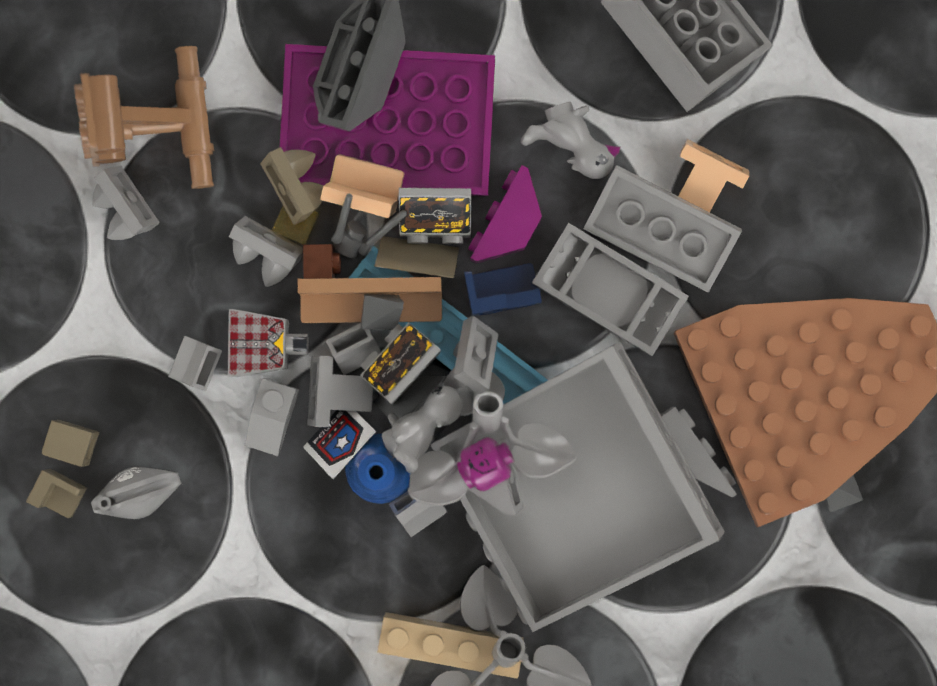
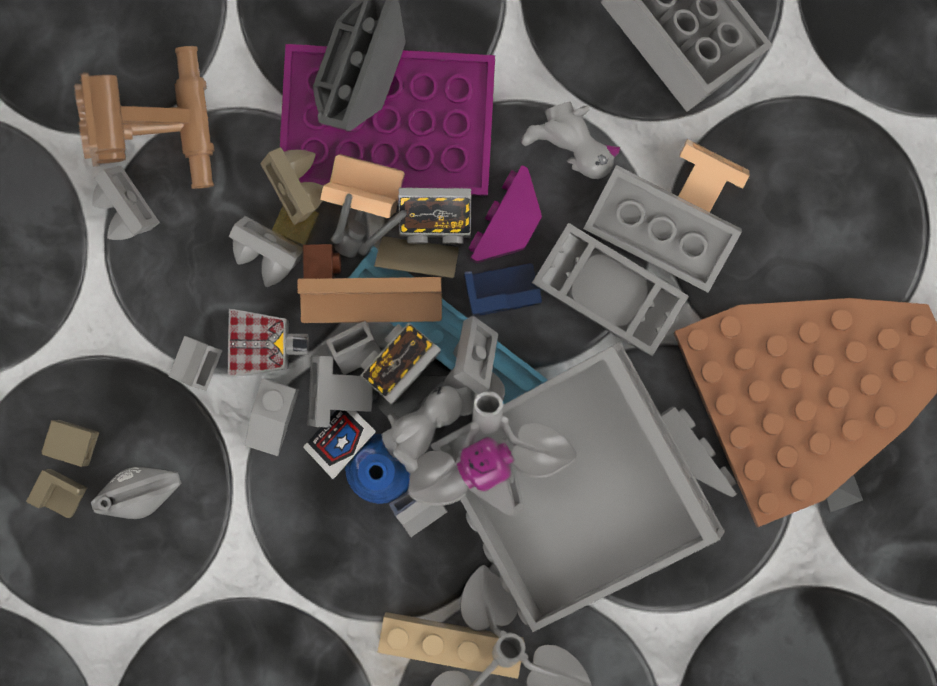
dark grey slope [361,294,404,330] -> none

